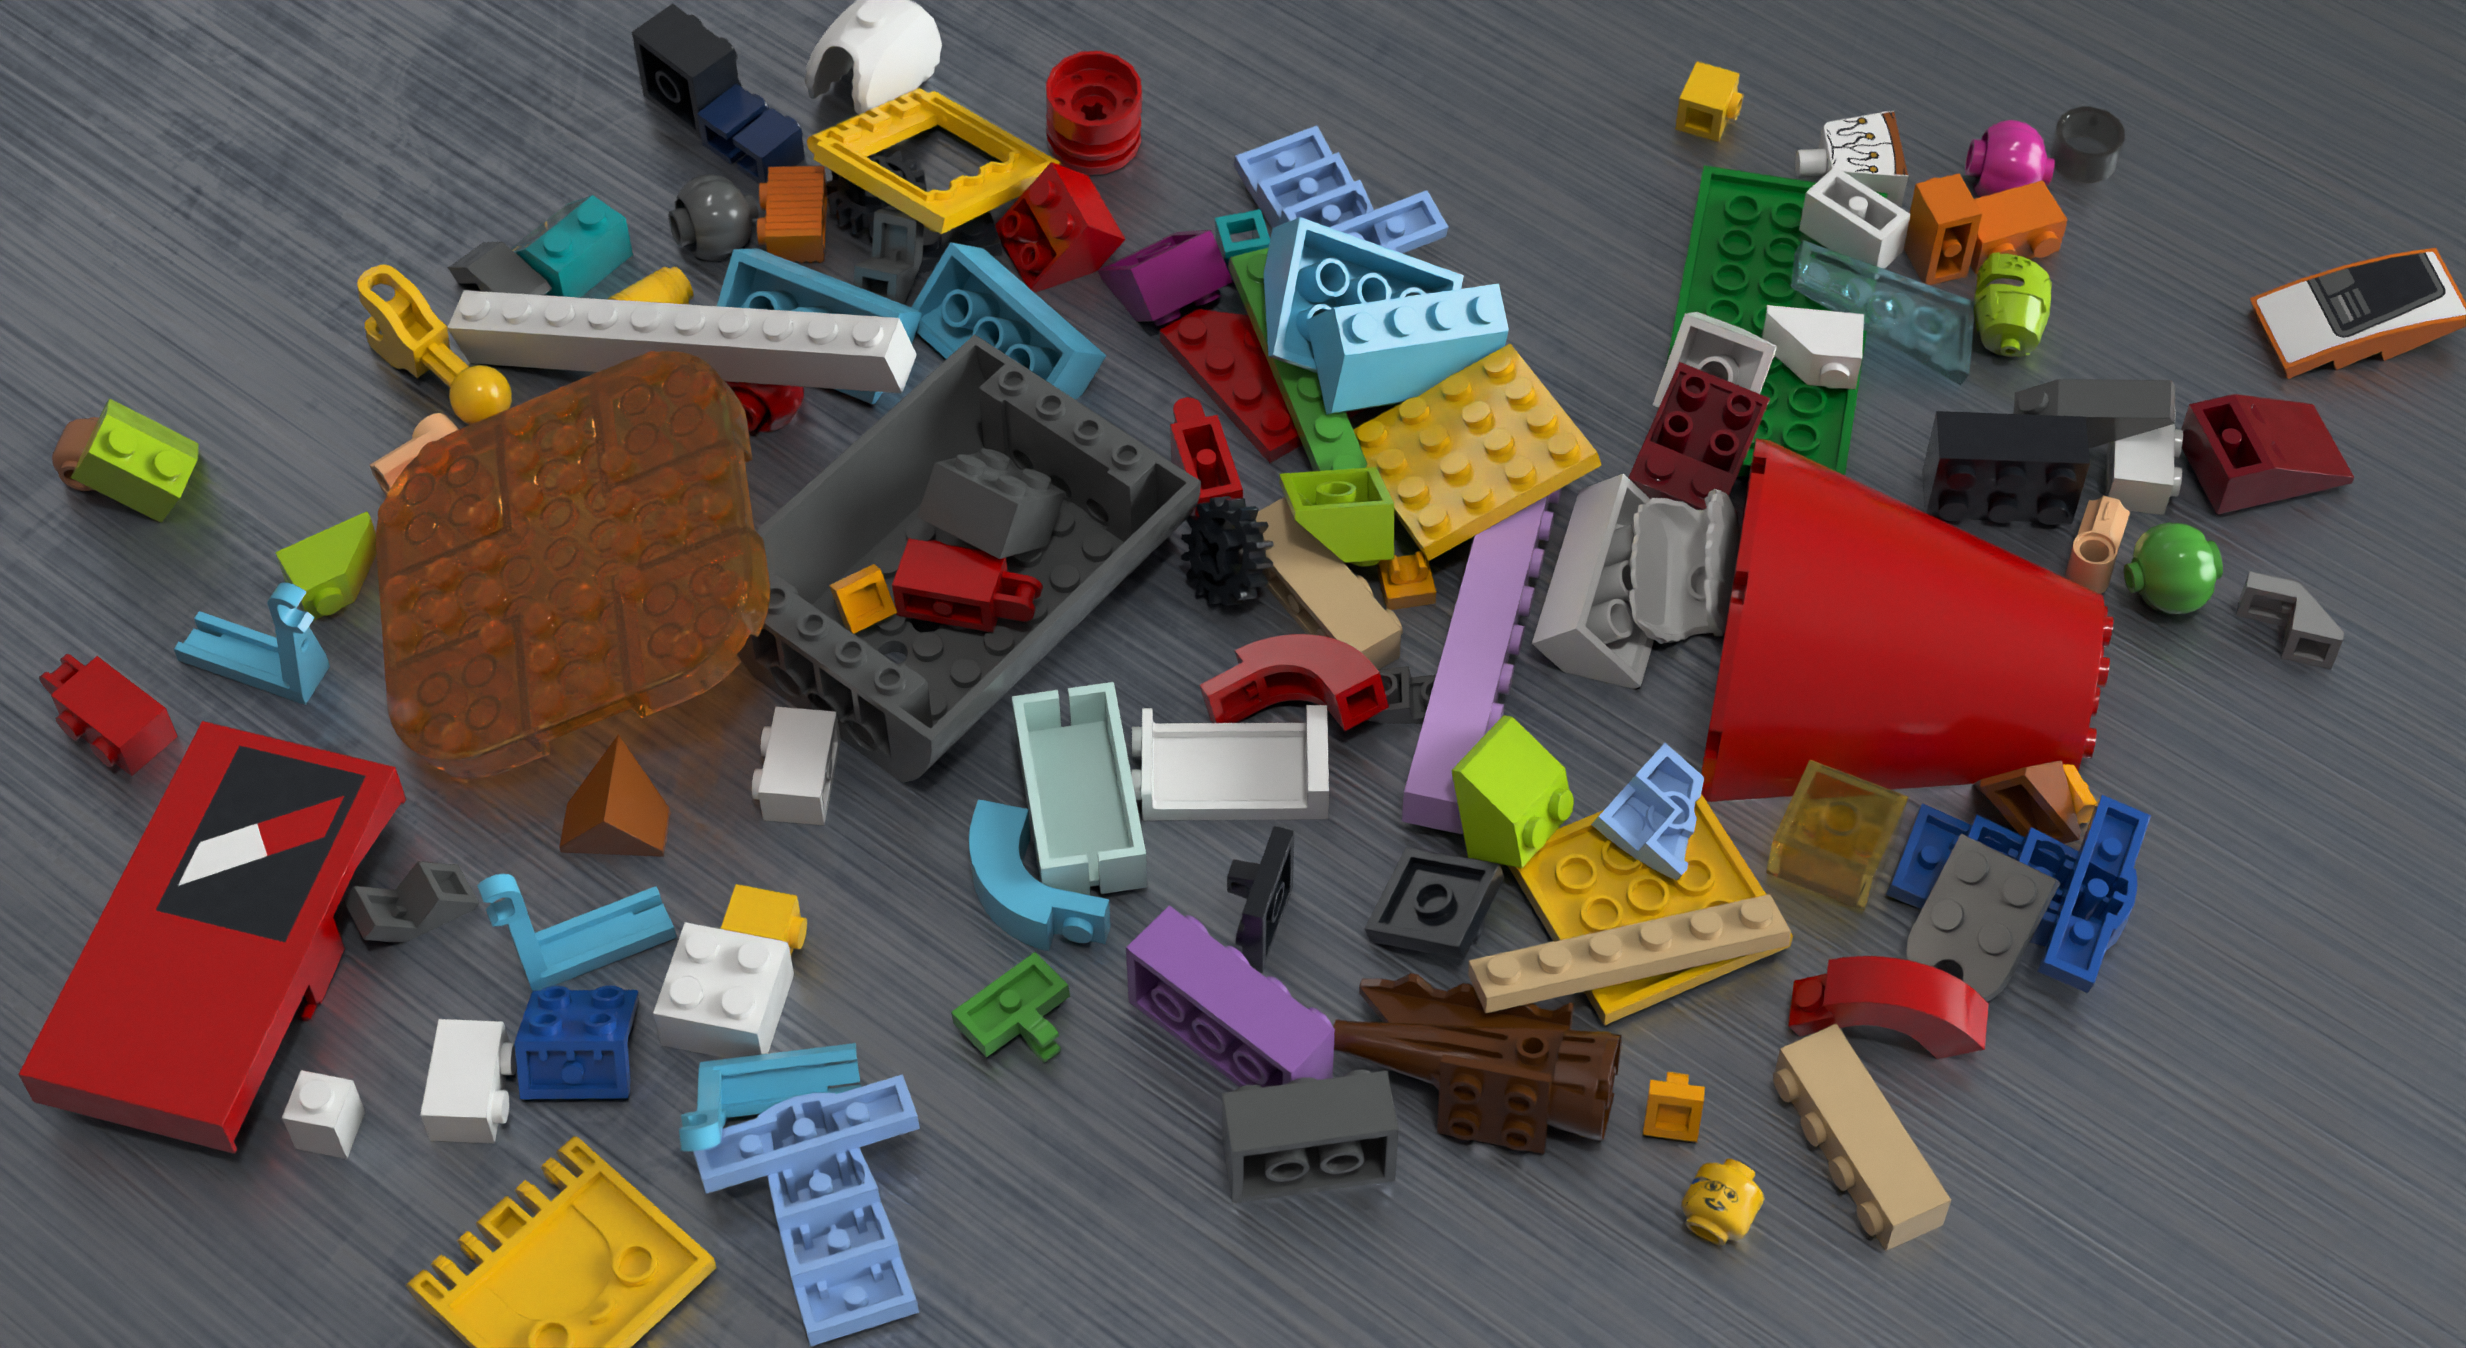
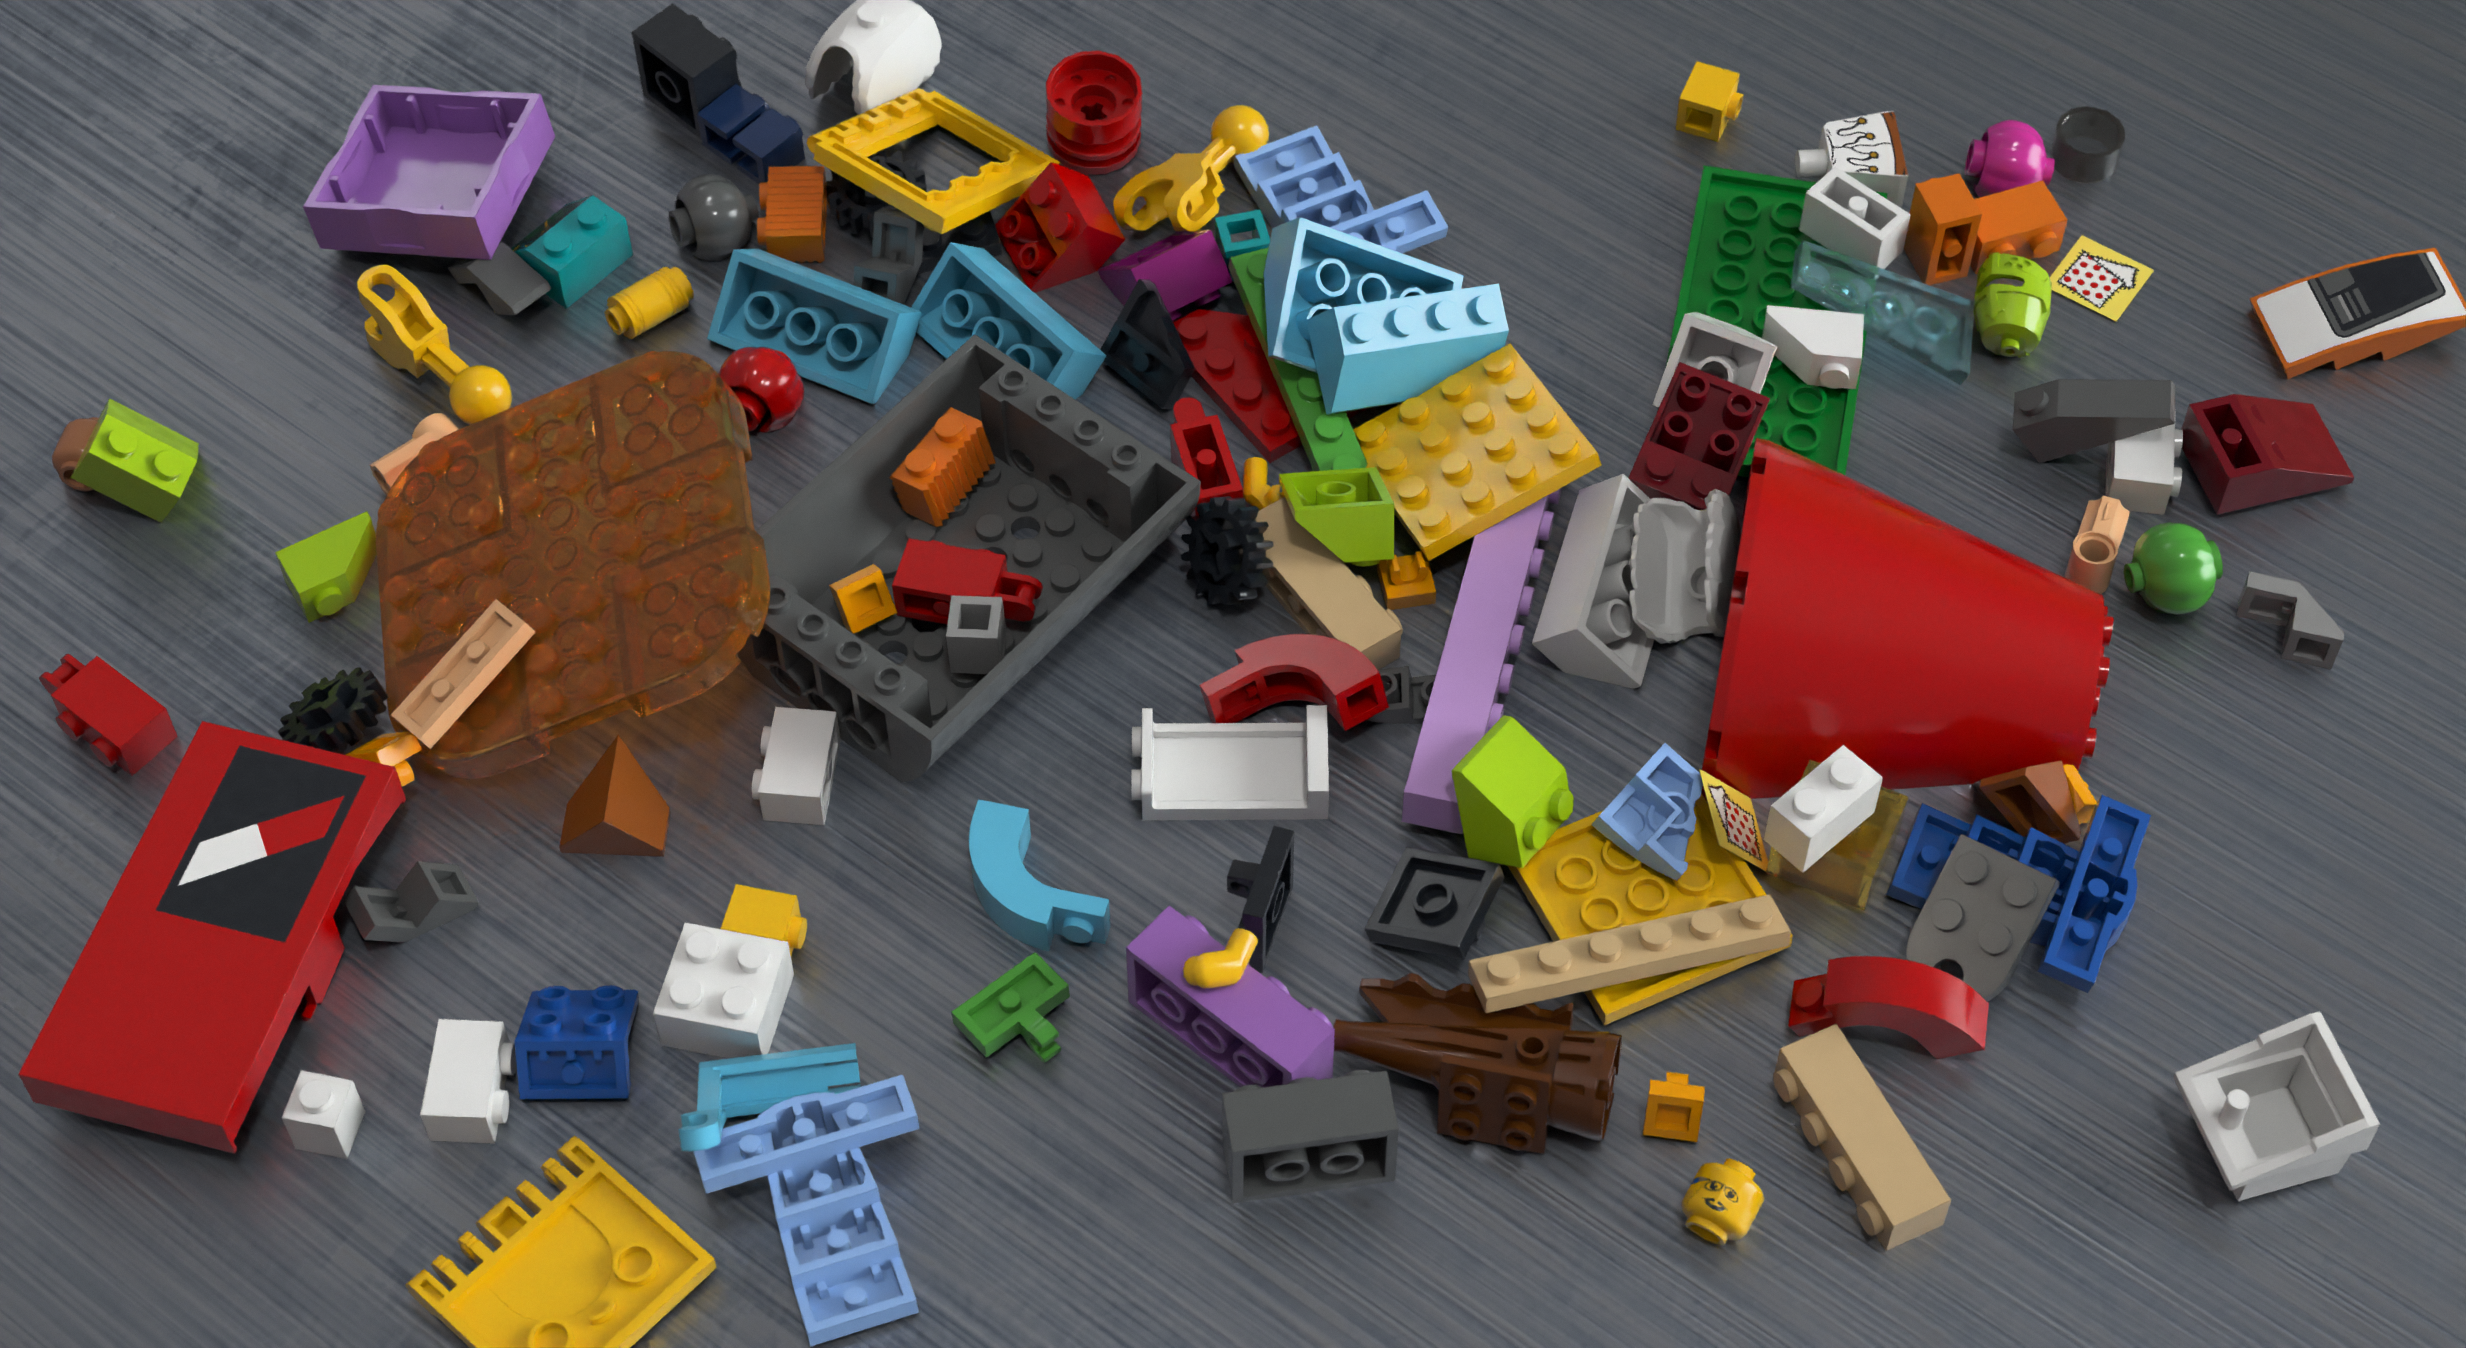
medium azure hinge [174,583,330,705] -> none
white brick [447,290,917,393] -> none
medium azure hinge [477,874,677,992] -> none
dark grey brick [917,449,1066,559] -> none
light aqua piece [1012,682,1147,895] -> none
black brick [1922,411,2090,525] -> none
none -> black gear [278,667,388,752]
none -> medium lavender tile [303,85,555,260]
none -> light orange tile [346,731,422,787]
none -> light nougat plate [391,599,536,749]
none -> orange brick [889,407,996,527]
none -> light grey brick [946,595,1007,674]
none -> black wing [1100,279,1195,409]
none -> yellow piece [1113,105,1269,232]
none -> yellow arm [1183,928,1258,988]
none -> yellow arm [1243,457,1285,511]
none -> sticker [1699,769,1771,874]
none -> white brick [1764,745,1883,873]
none -> sticker [2050,235,2154,322]
none -> white piece [2173,1011,2380,1201]

